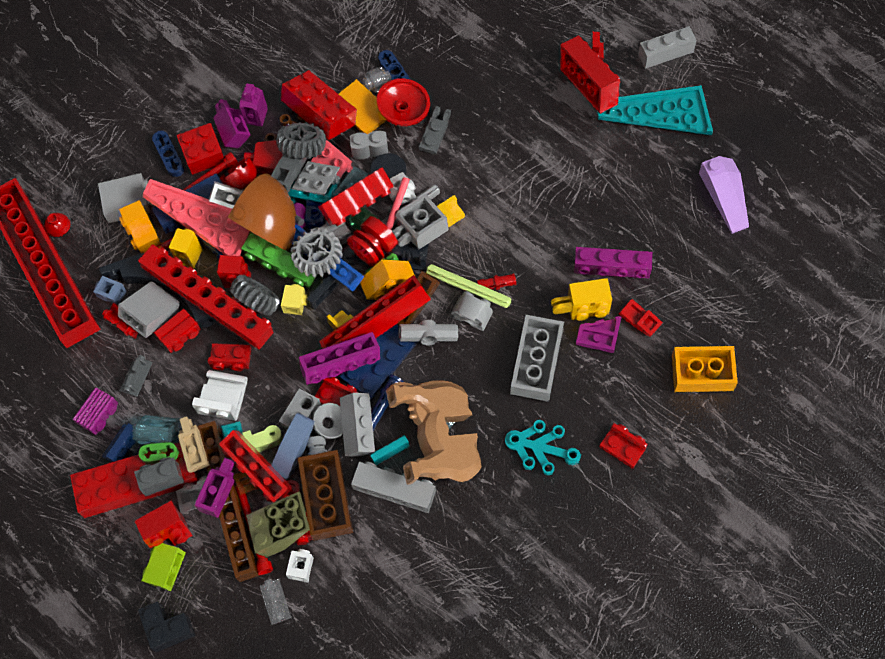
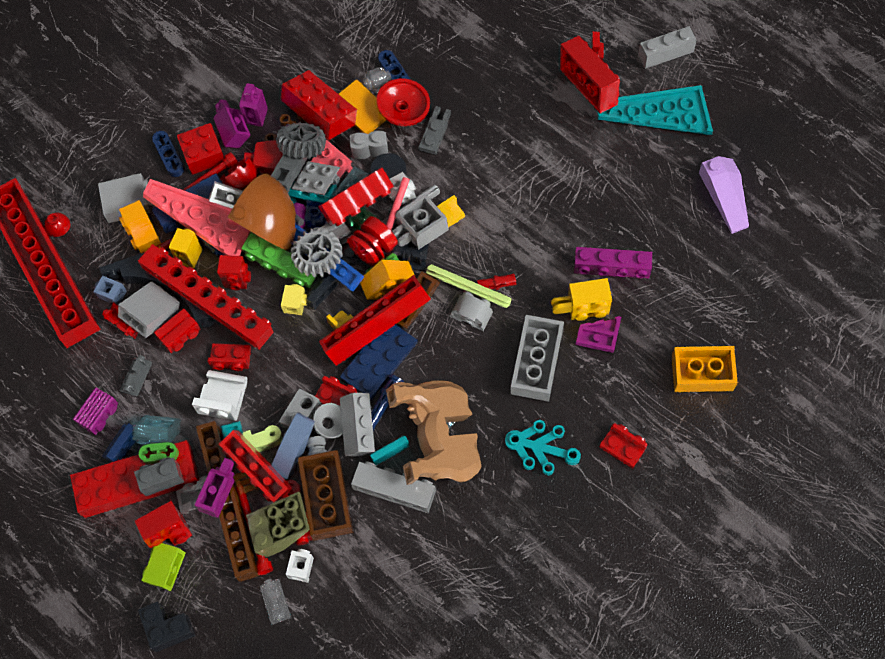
tan hinge [178,416,209,473] -> none
dark grey gear [230,275,280,315] -> none
magenta brick [299,332,380,385] -> none
light grey piece [398,320,458,345] -> none
red slope [618,299,663,337] -> none

